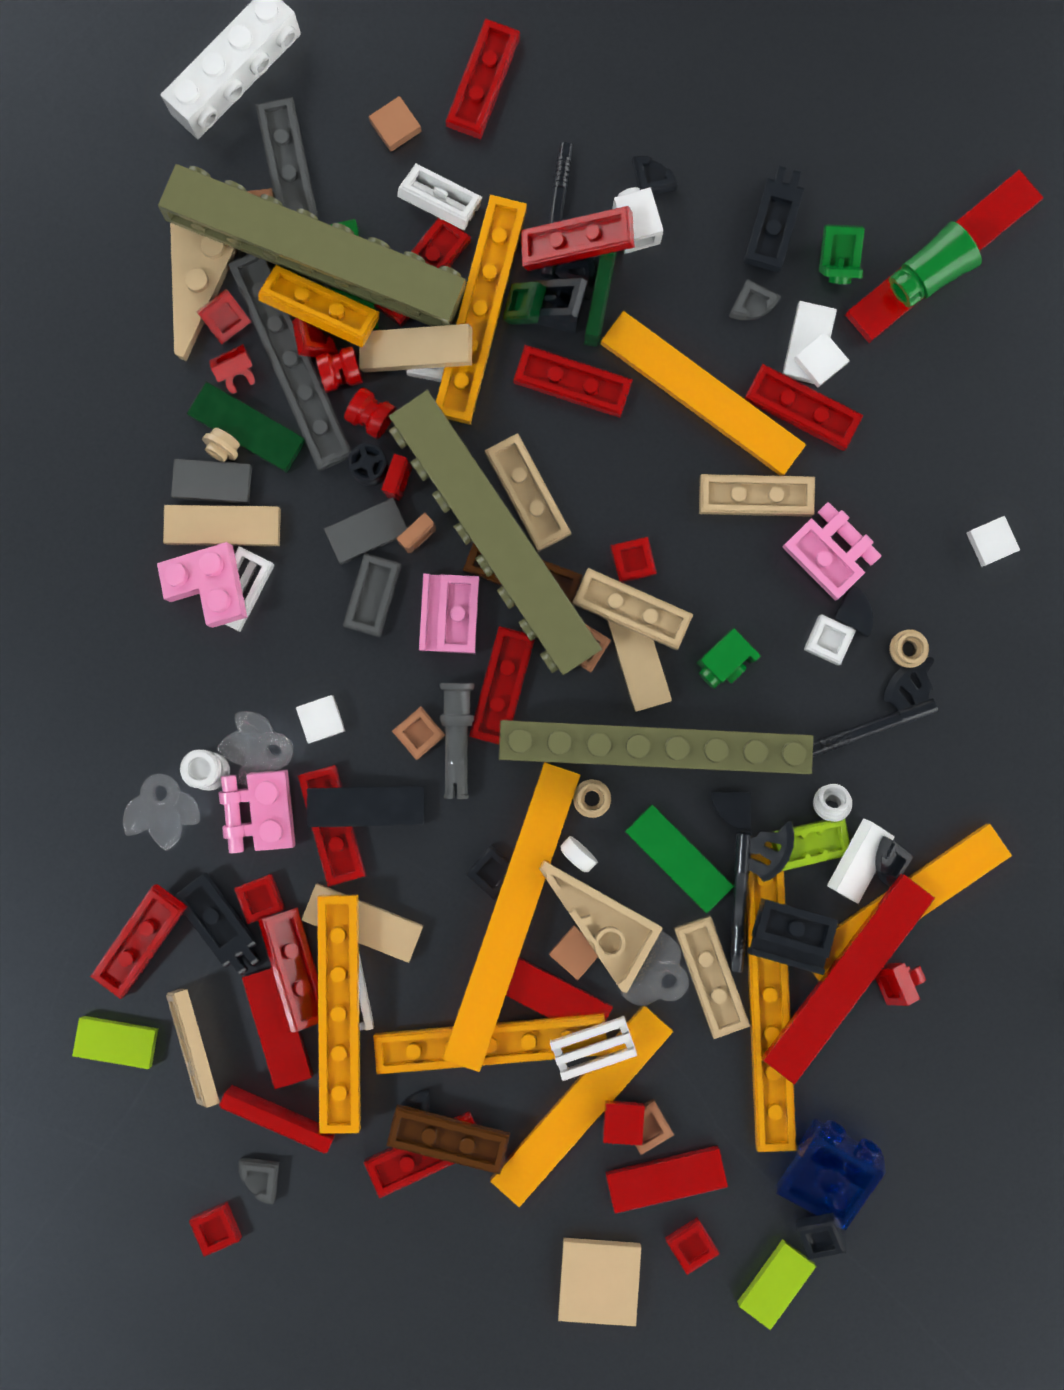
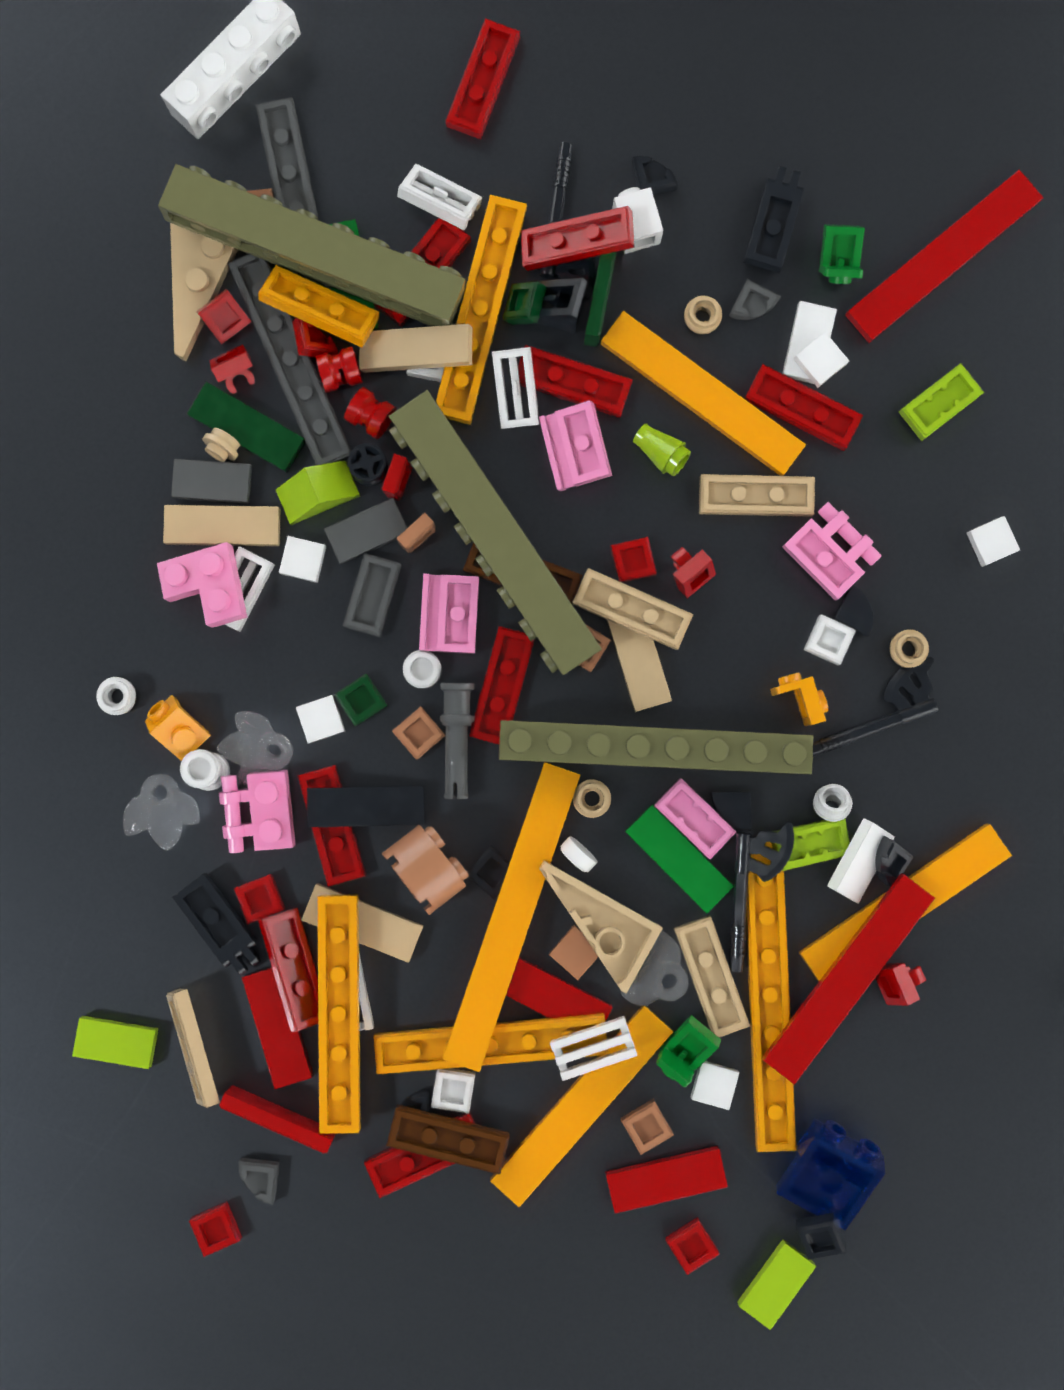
red tile [90,884,188,999] -> none
nougat tile [369,96,422,152] -> none
tan tile [484,433,571,552] -> none
tan tile [558,1238,641,1326] -> none
red tile [603,1100,645,1146] -> none
green brick [697,628,761,689] -> none
black plate [747,898,839,975] -> none
green plant [888,221,982,308] -> none
none -> white plate [96,677,136,715]
none -> light orange bracket [145,695,210,761]
none -> lime slope [276,460,360,525]
none -> white tile [279,536,327,583]
none -> dark green tile [334,674,388,726]
none -> nougat brick [382,825,469,915]
none -> white tile [403,650,442,689]
none -> white tile [431,1068,476,1114]
none -> white tile [492,347,540,429]
none -> bright pink plate [539,400,612,491]
none -> lime cone [633,424,691,476]
none -> bright pink plate [654,778,736,859]
none -> green bracket [656,1015,721,1087]
none -> red tile [670,547,716,599]
none -> tan plate [684,296,722,334]
none -> white tile [690,1061,739,1110]
none -> light orange bracket [770,672,828,726]
none -> lime plate [899,363,984,441]

